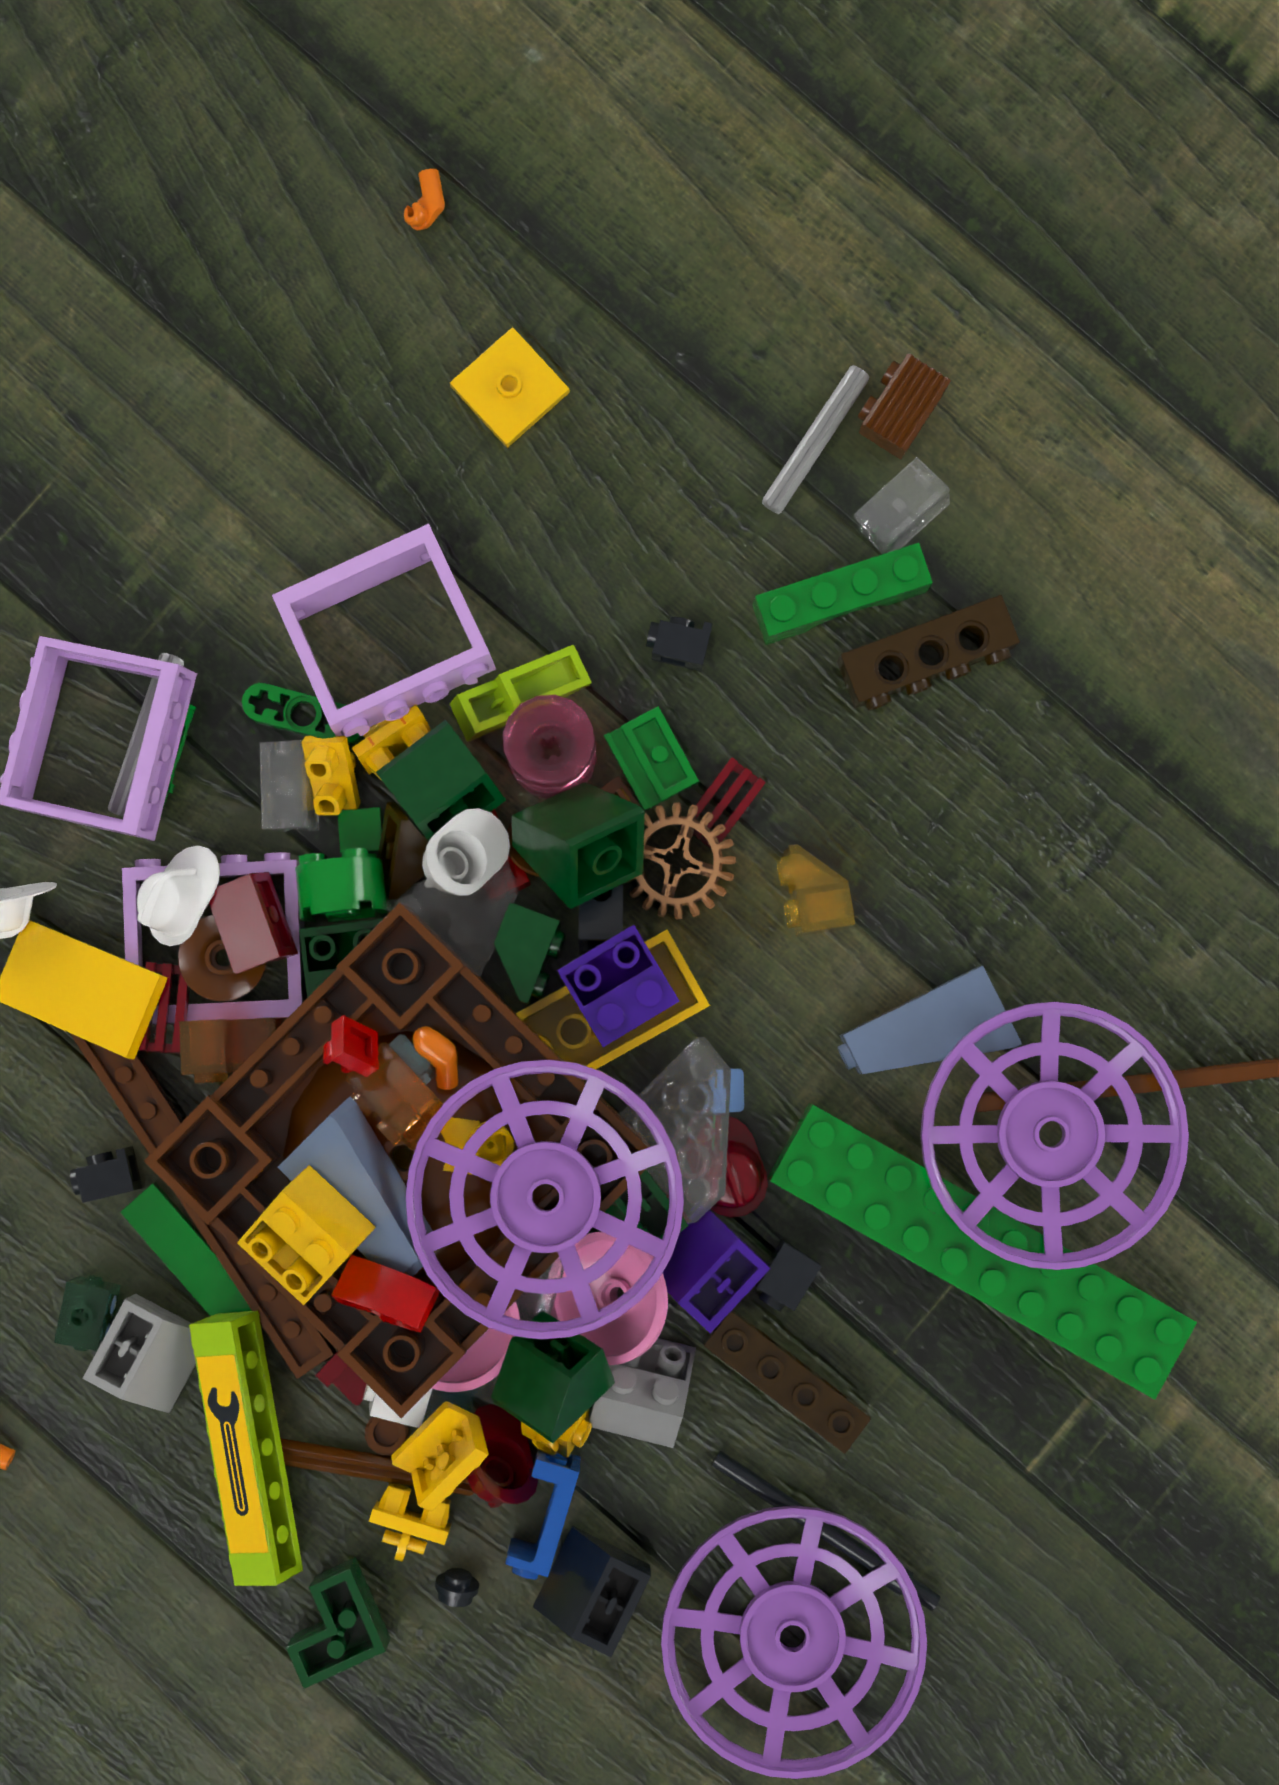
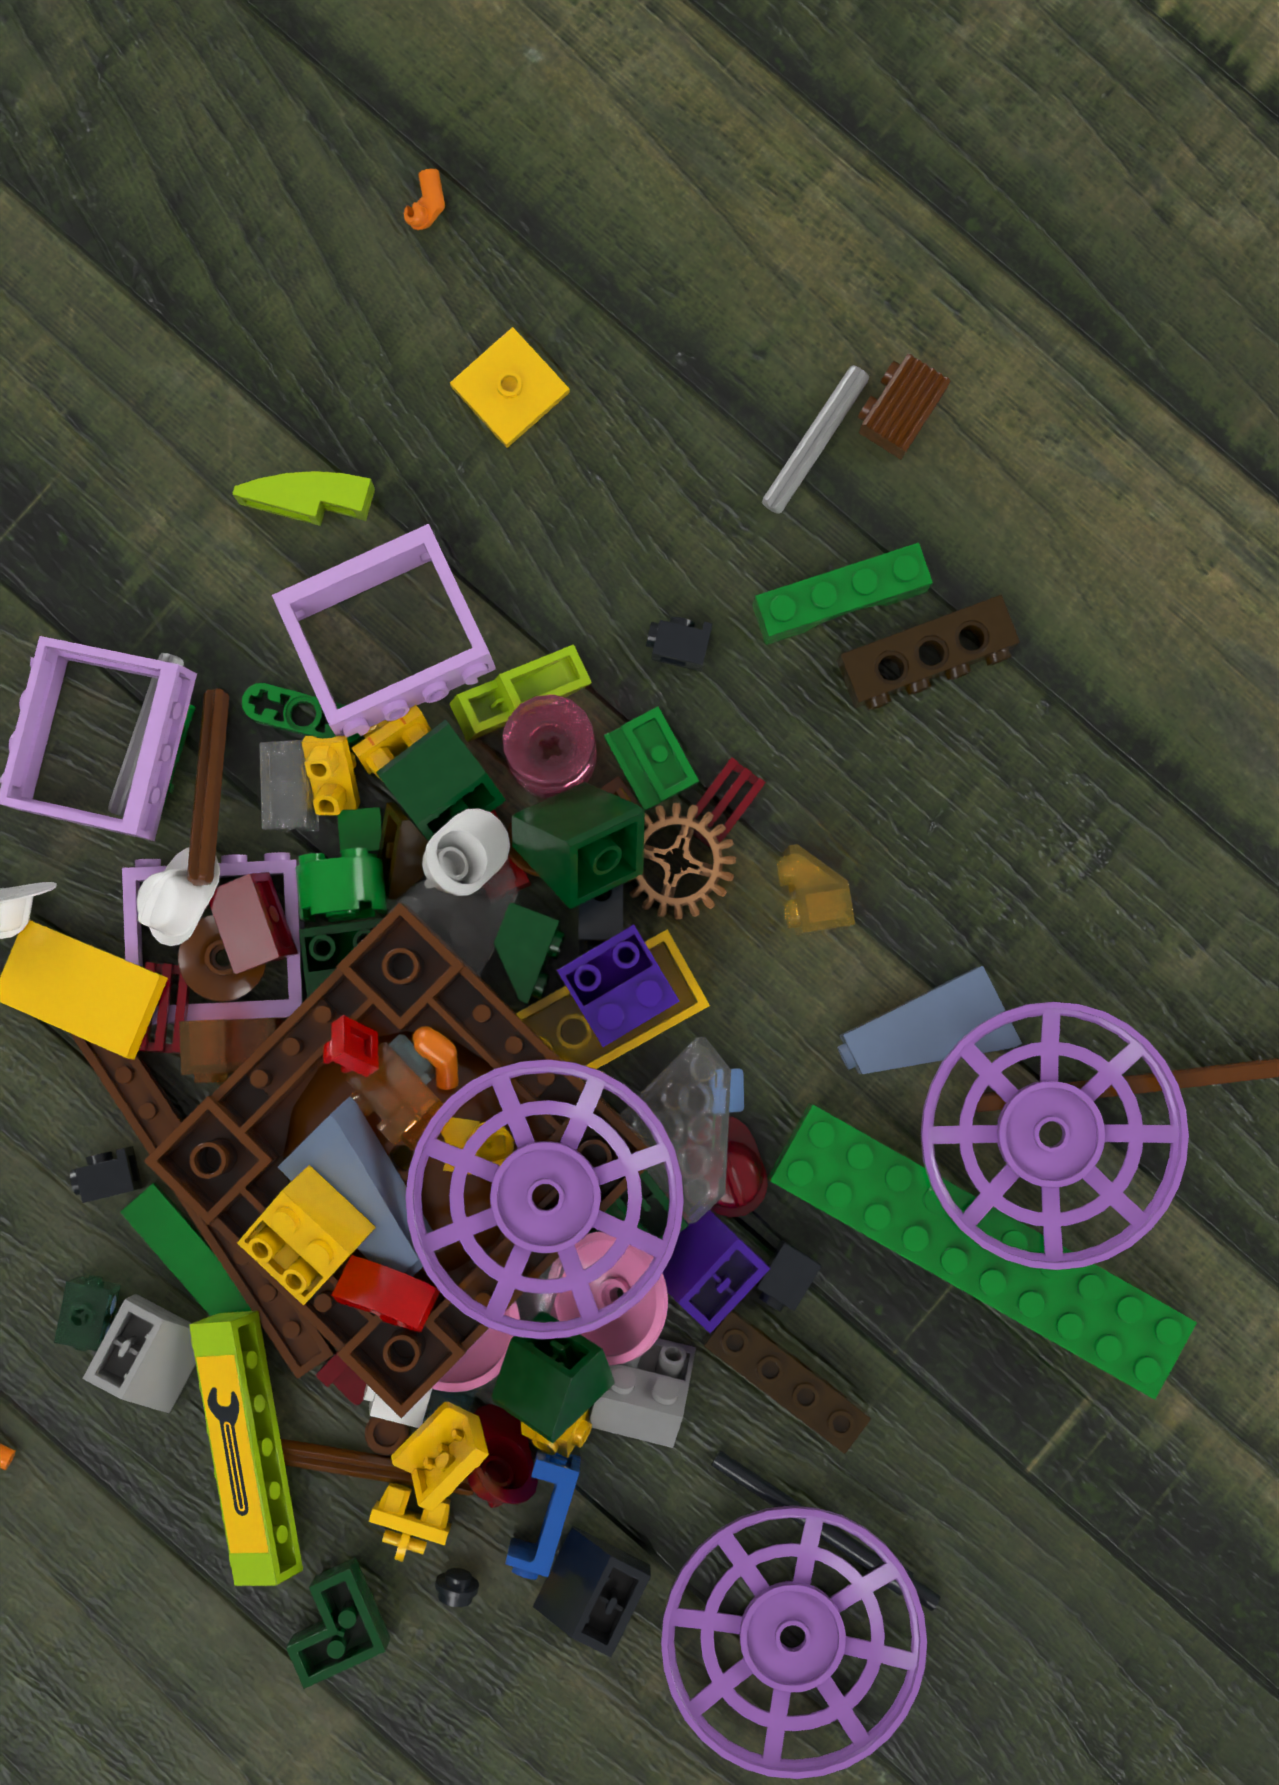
clear hinge [854,457,950,554] -> none
none -> reddish brown axle [187,688,229,886]
none -> lime slope [232,471,375,526]

